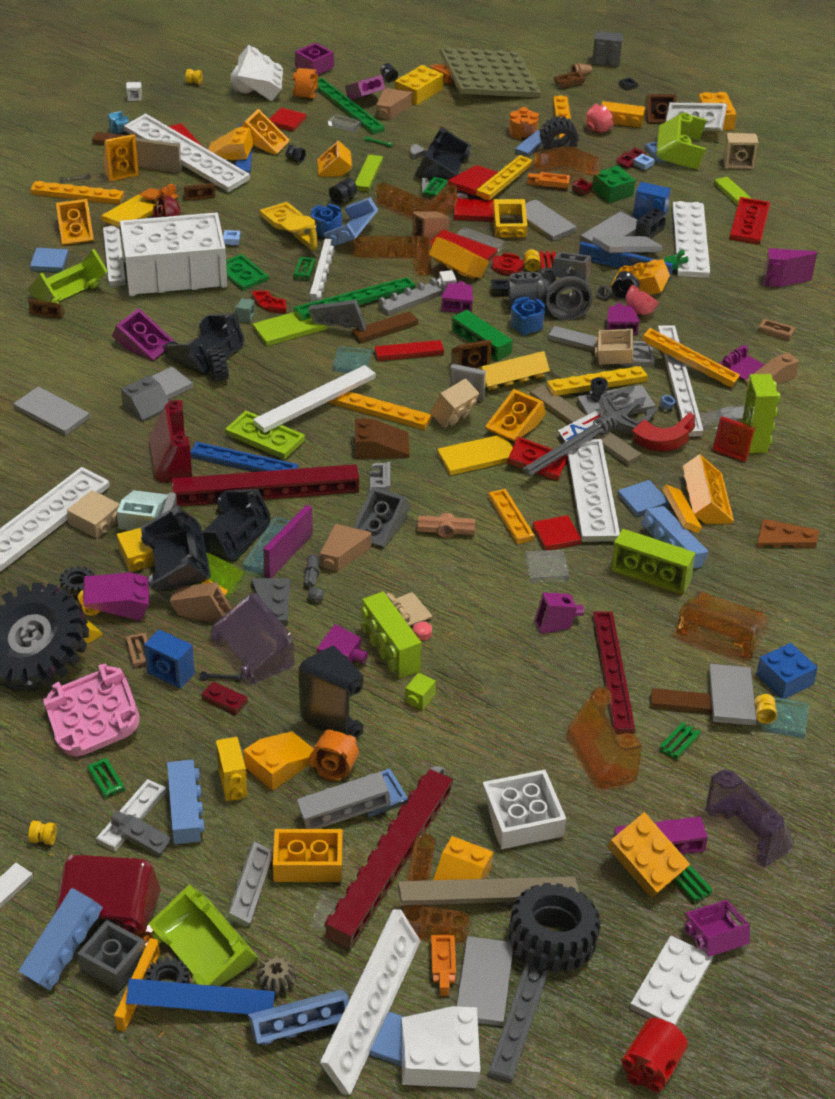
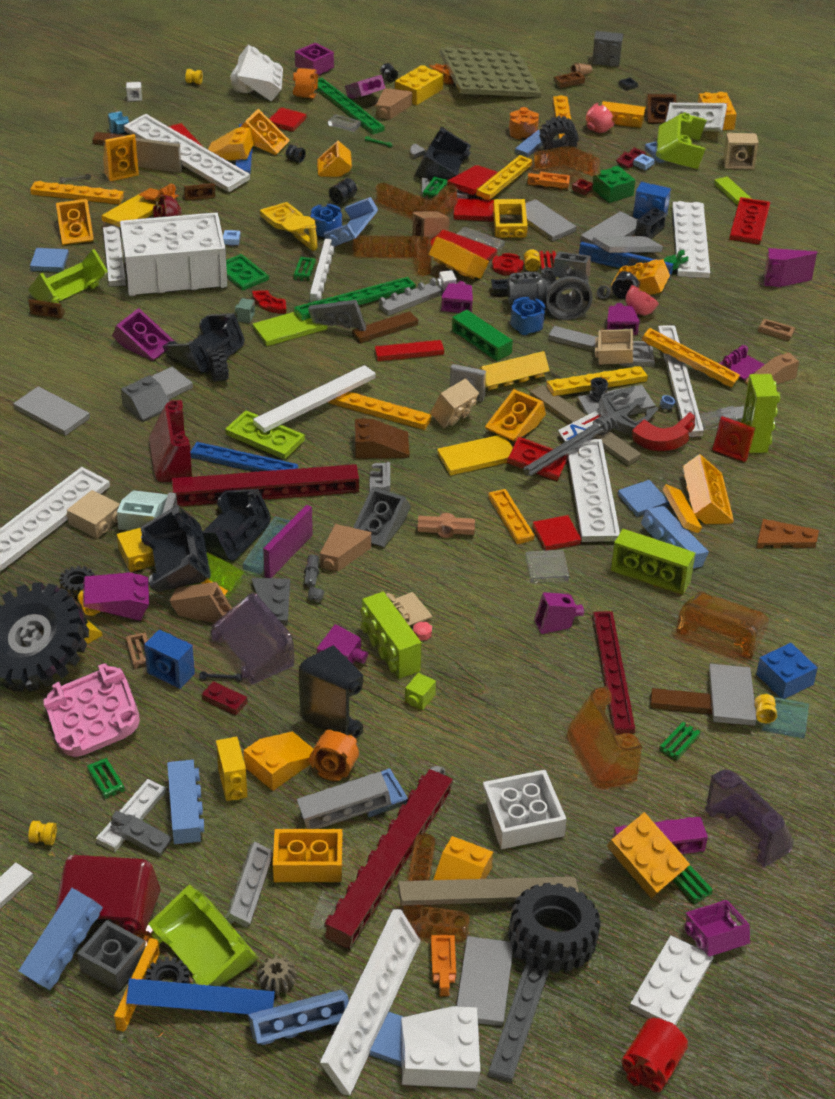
clear light blue tile [333,346,372,373] -> none
lime tile [355,154,383,192] -> none
reddish brown slope [451,340,492,369] -> none

